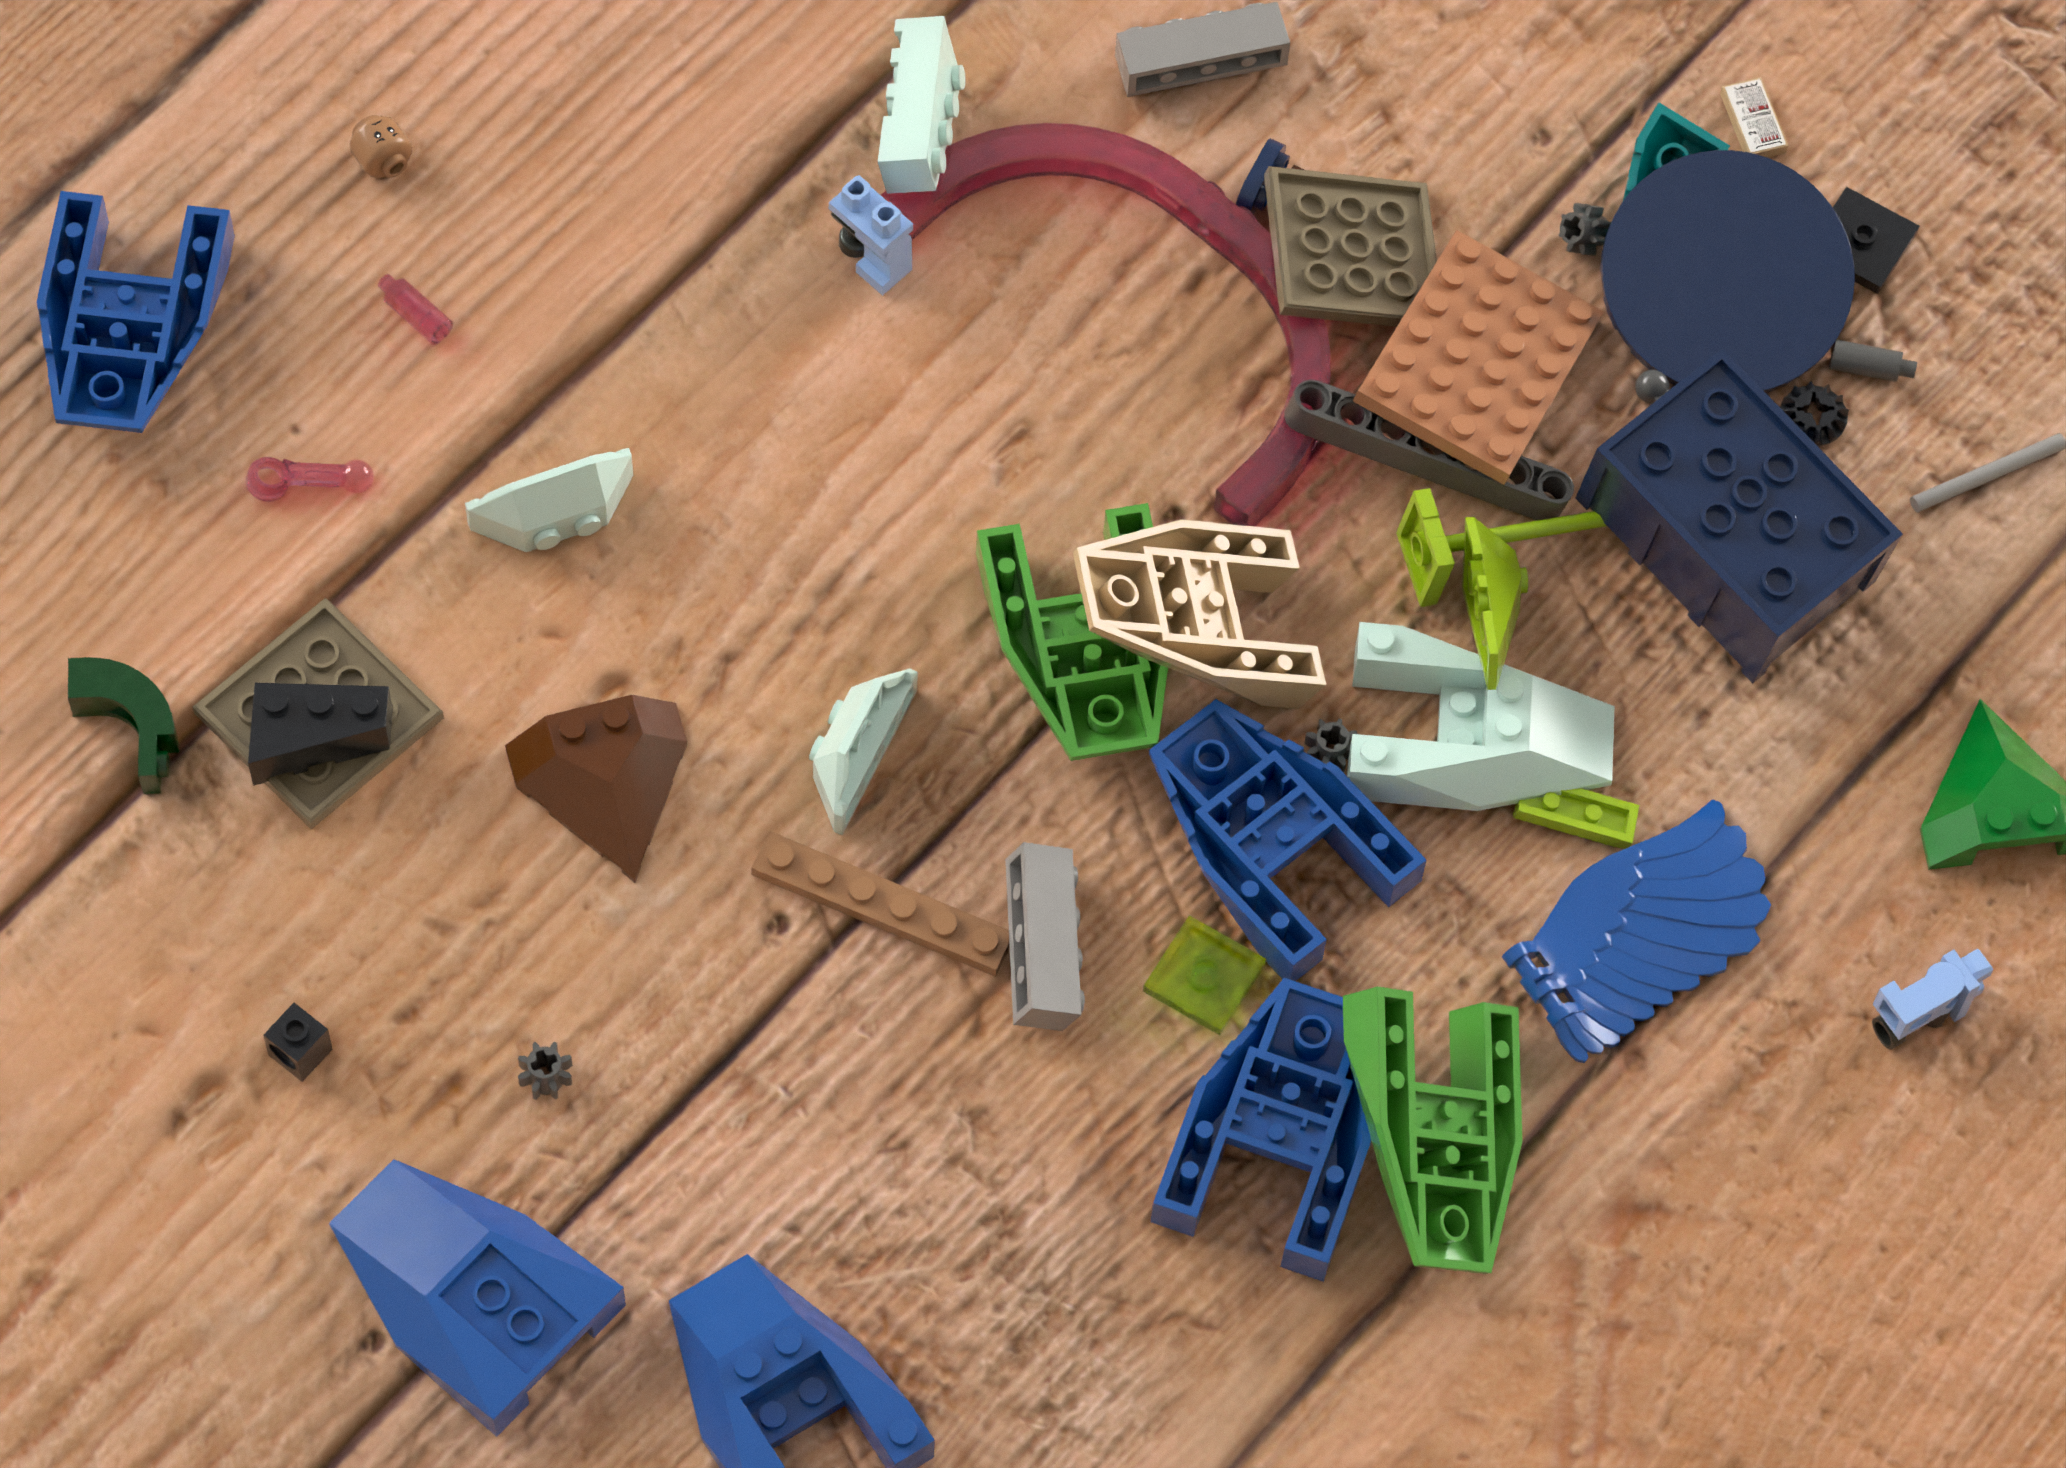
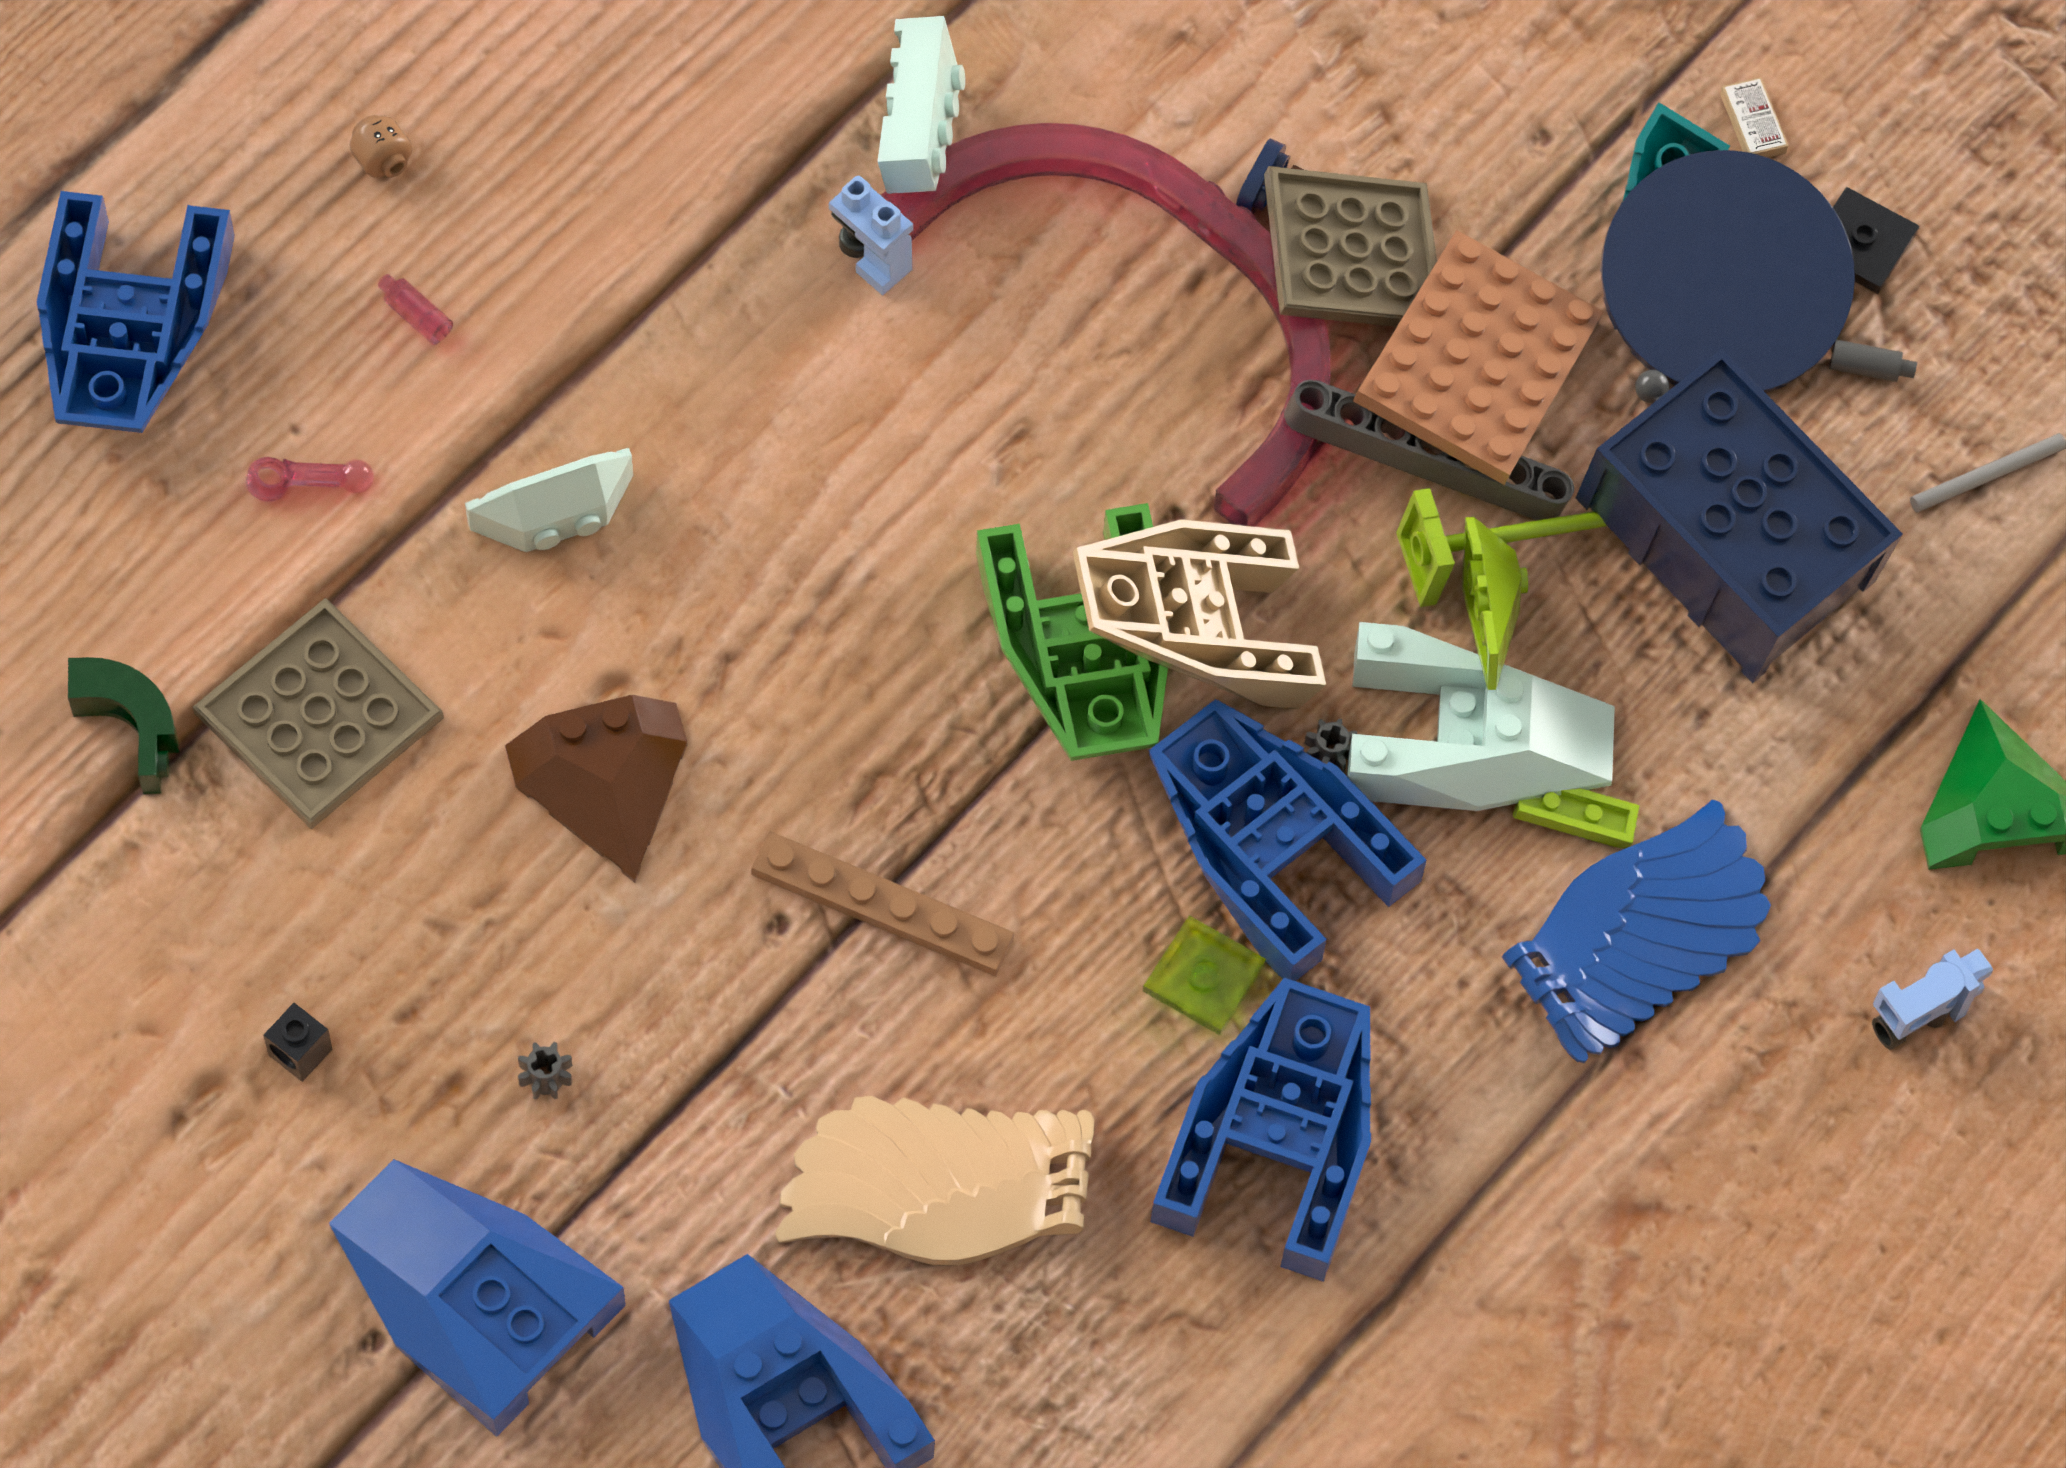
black wedge [248,683,393,786] -> none
light aqua wedge [809,668,918,835] -> none
light grey brick [1005,842,1085,1031] -> none
light grey brick [1115,2,1290,97] -> none
bright green wedge [1343,986,1523,1274] -> none
dark grey gear [1558,203,1611,256] -> none
black gear [1780,381,1849,446] -> none
none -> tan animal [776,1096,1094,1266]

